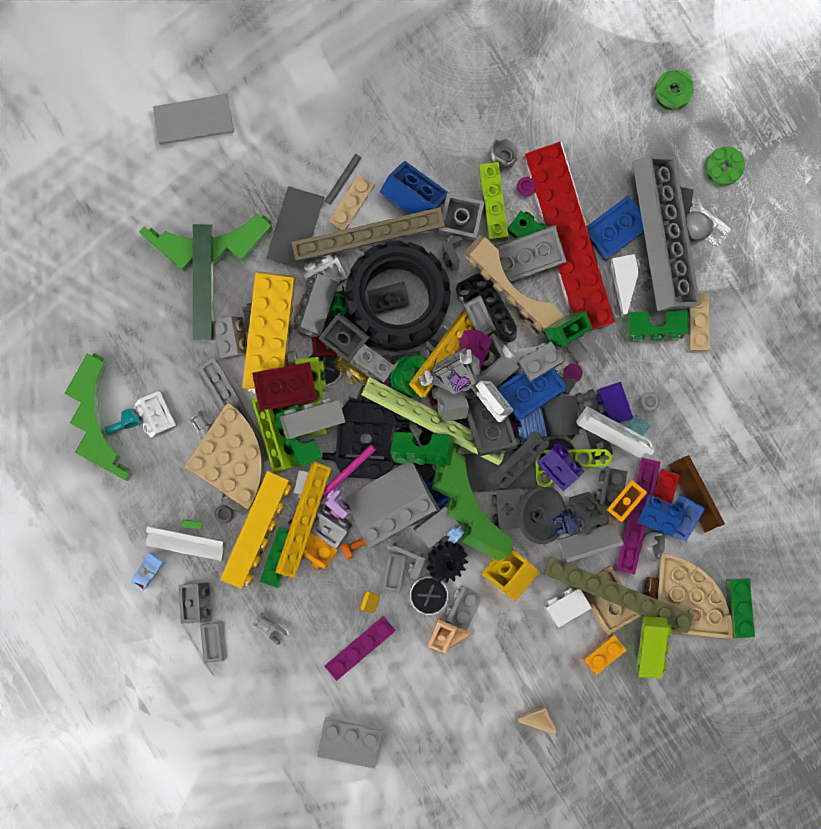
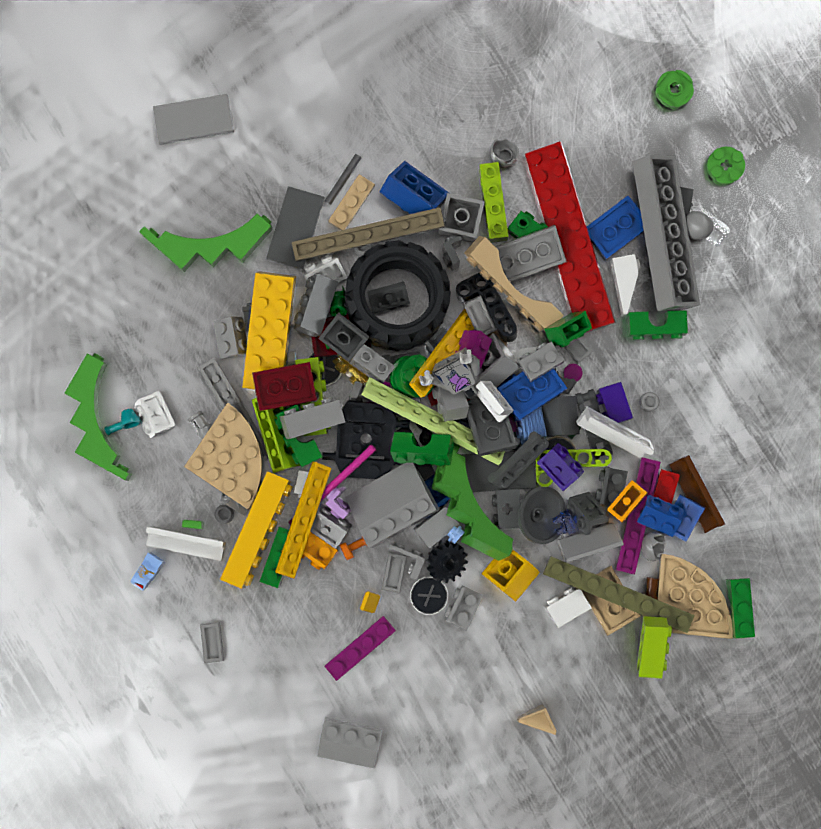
dark grey bracket [179,583,212,624] -> none
dark green tile [193,224,213,340] -> none
light grey piece [252,612,288,645] -> none
light nougat slope [427,619,474,654] -> none
magenta tile [517,177,535,197] -> none
light orange brick [582,634,627,675] -> none
clear light blue tile [625,414,651,436] -> none
tan plate [688,293,710,351] -> none

